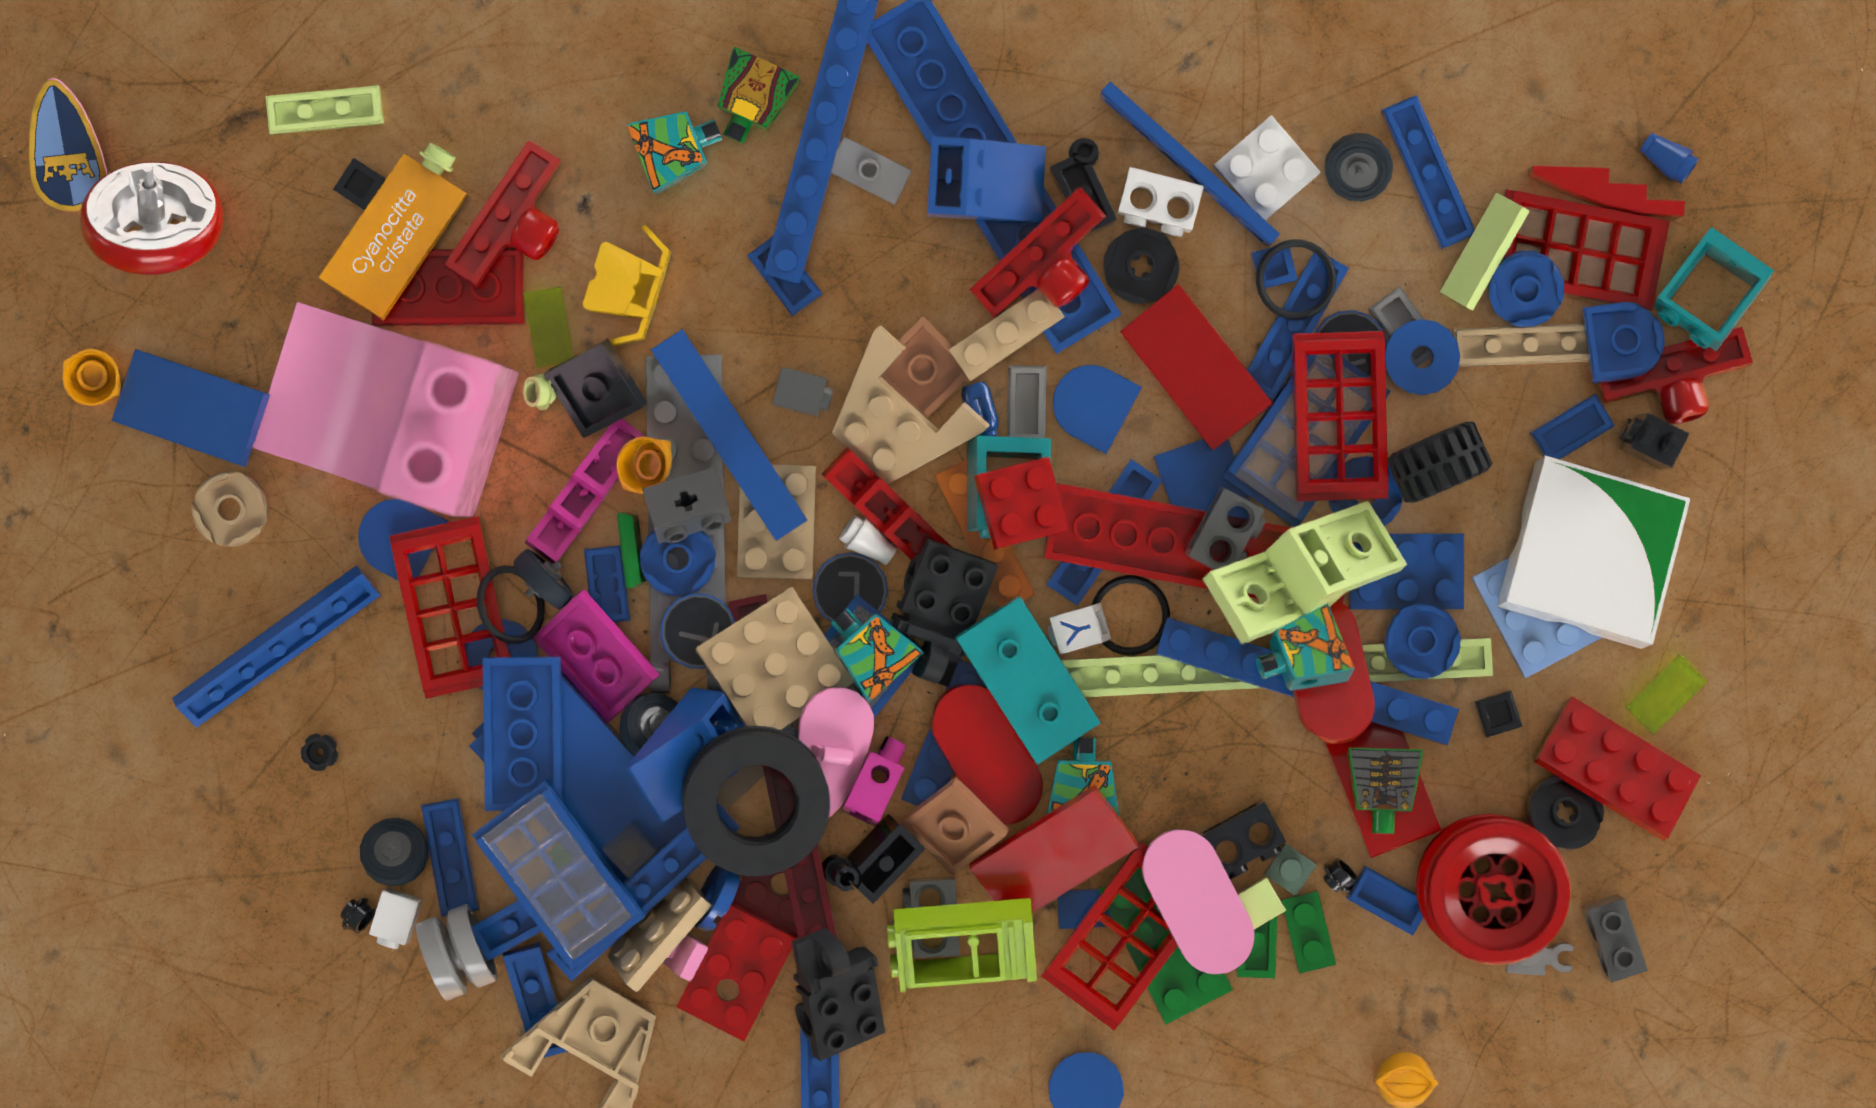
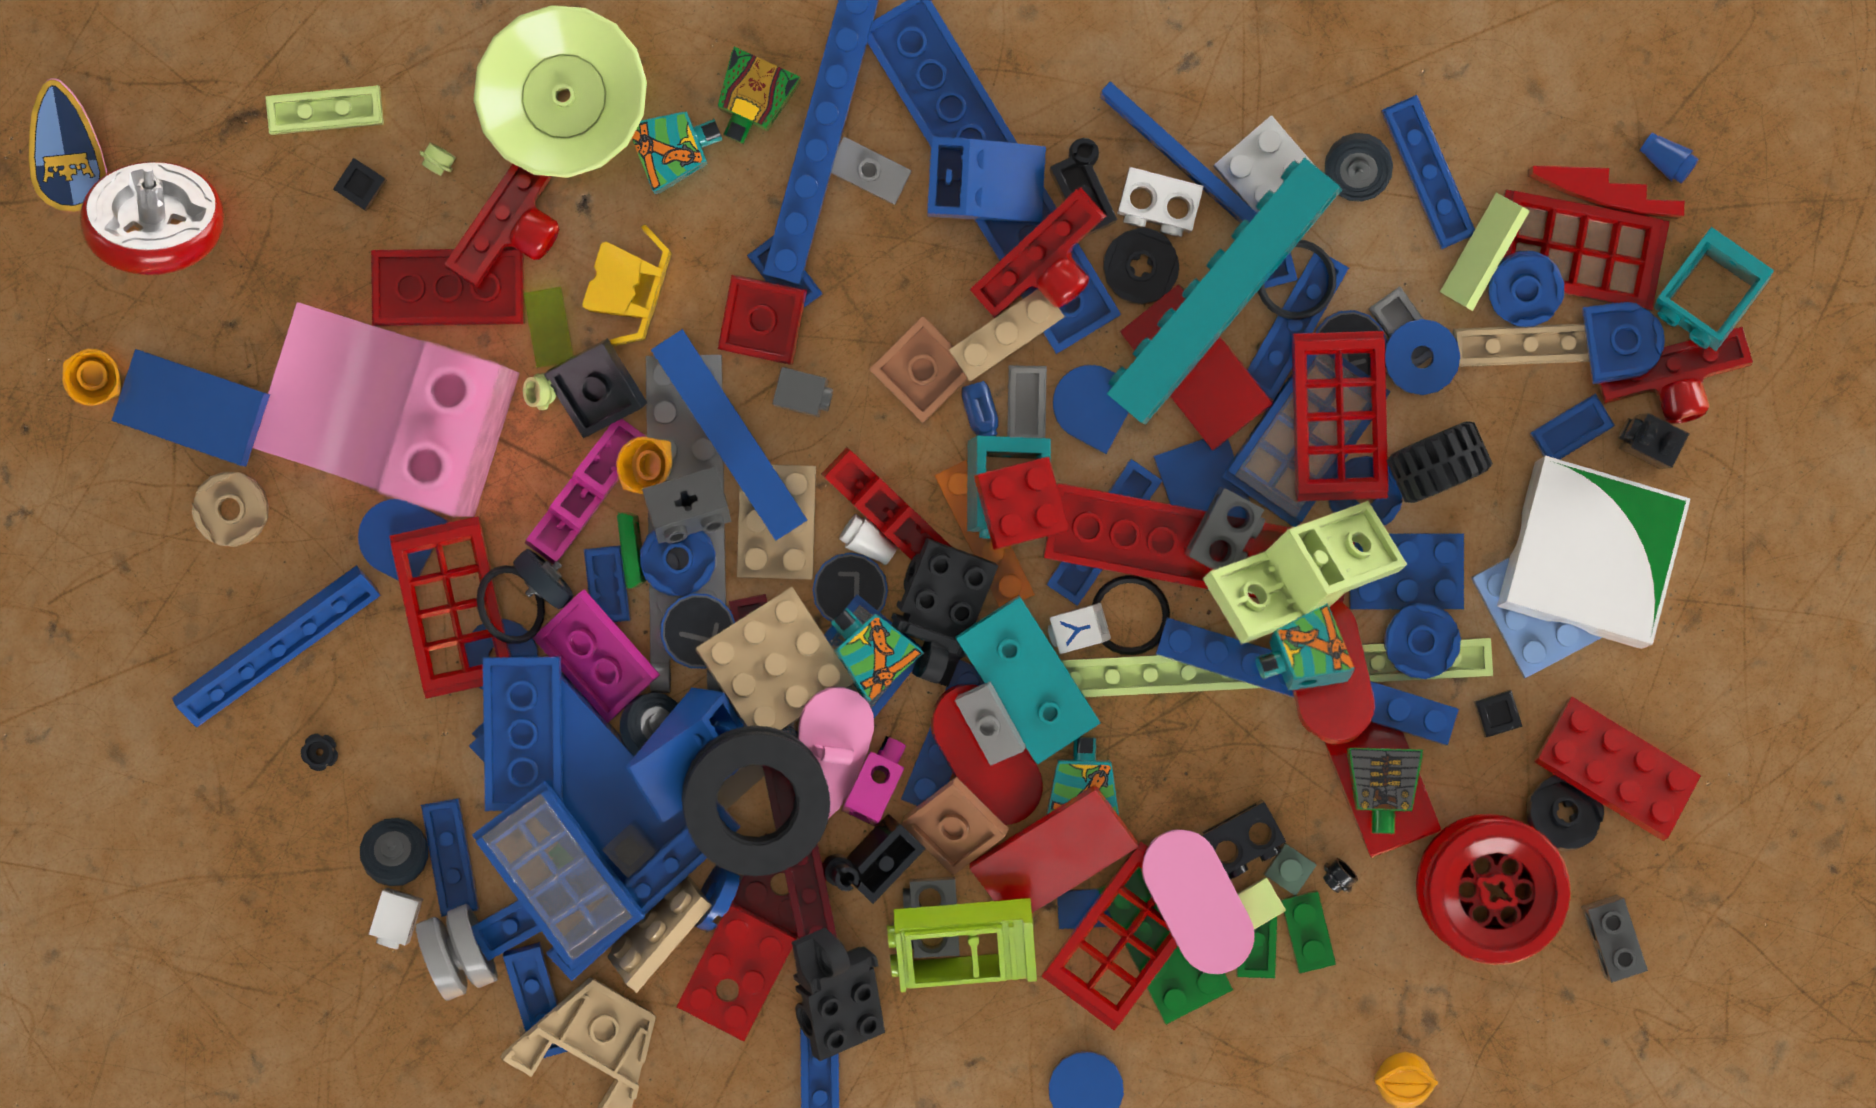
light orange tile [319,153,468,321] -> none
black plate [340,898,375,934] -> none
bright pink plate [663,933,708,981] -> none
tan wing [832,325,990,484] -> none
blue tile [1346,865,1423,936] -> none
light grey plate [1505,943,1574,976] -> none
clear neon green tile [1625,654,1708,734] -> none
none -> yellowish green dish [473,5,647,178]
none -> red tile [717,274,807,365]
none -> light grey plate [955,681,1026,766]
none -> teal brick [1107,157,1342,425]

